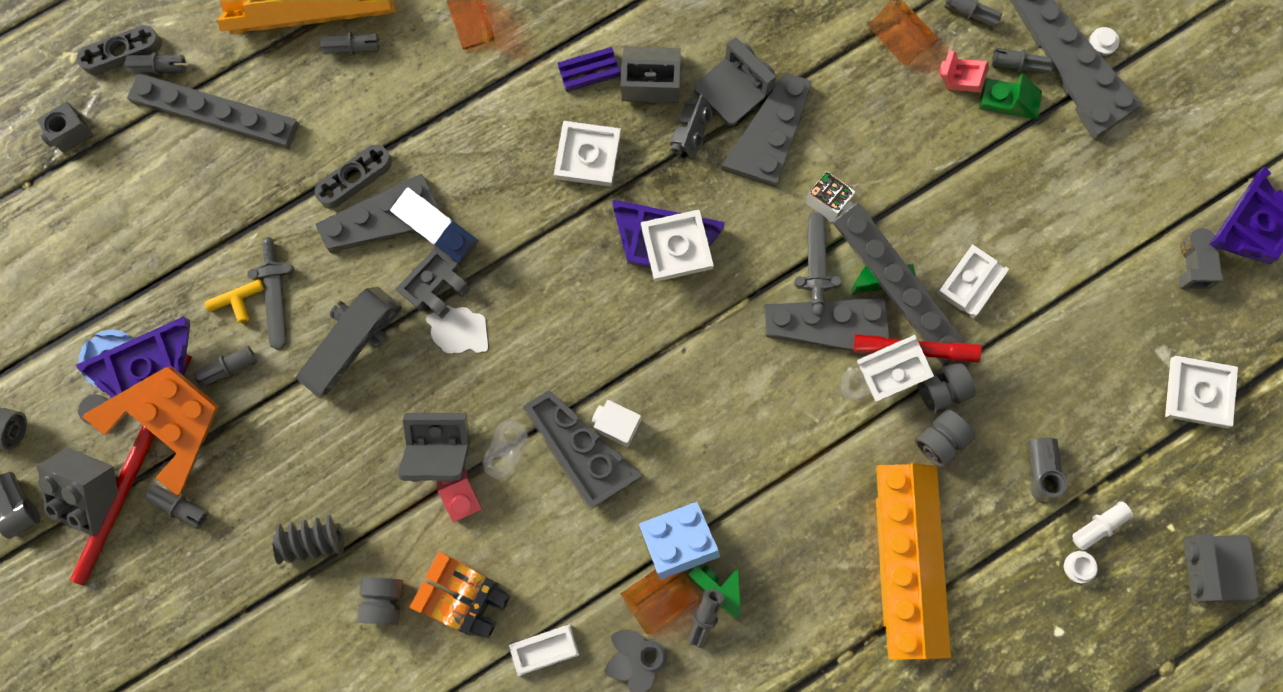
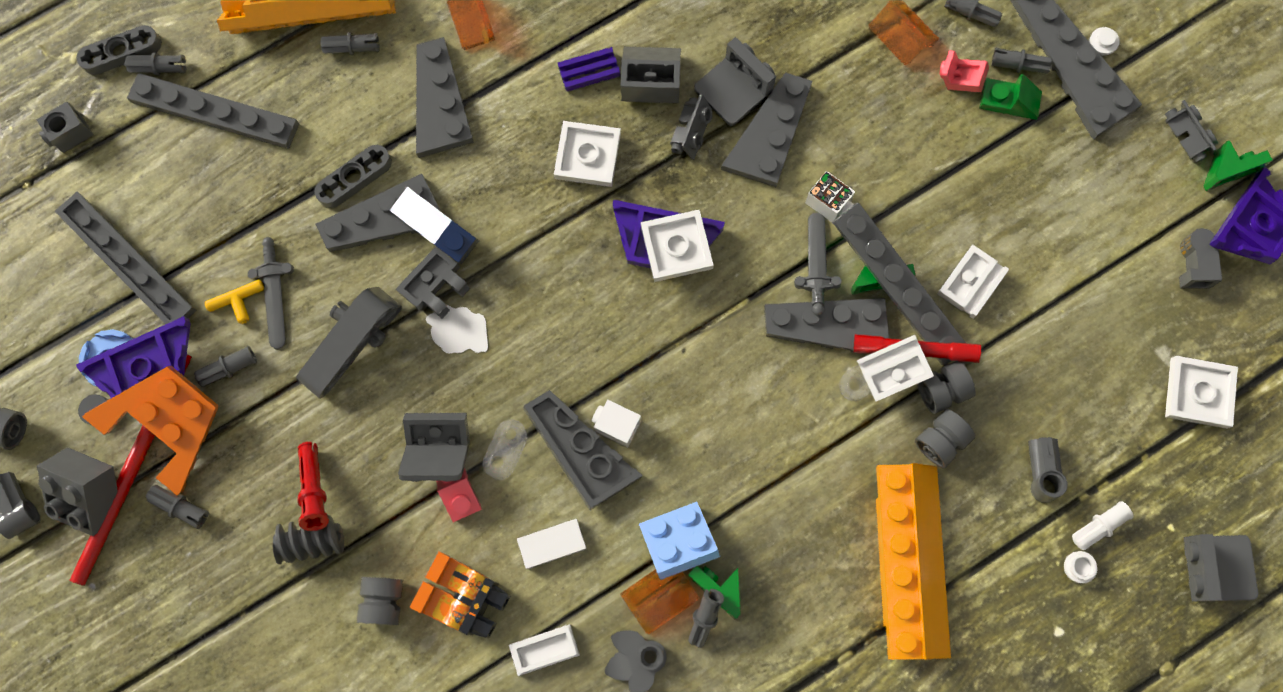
none -> dark grey plate [55,191,196,324]
none -> red pin [297,441,329,531]
none -> dark grey wing [416,37,474,158]
none -> white tile [517,519,586,569]
none -> dark grey hinge [1165,100,1218,163]
none -> green slope [1203,140,1273,191]

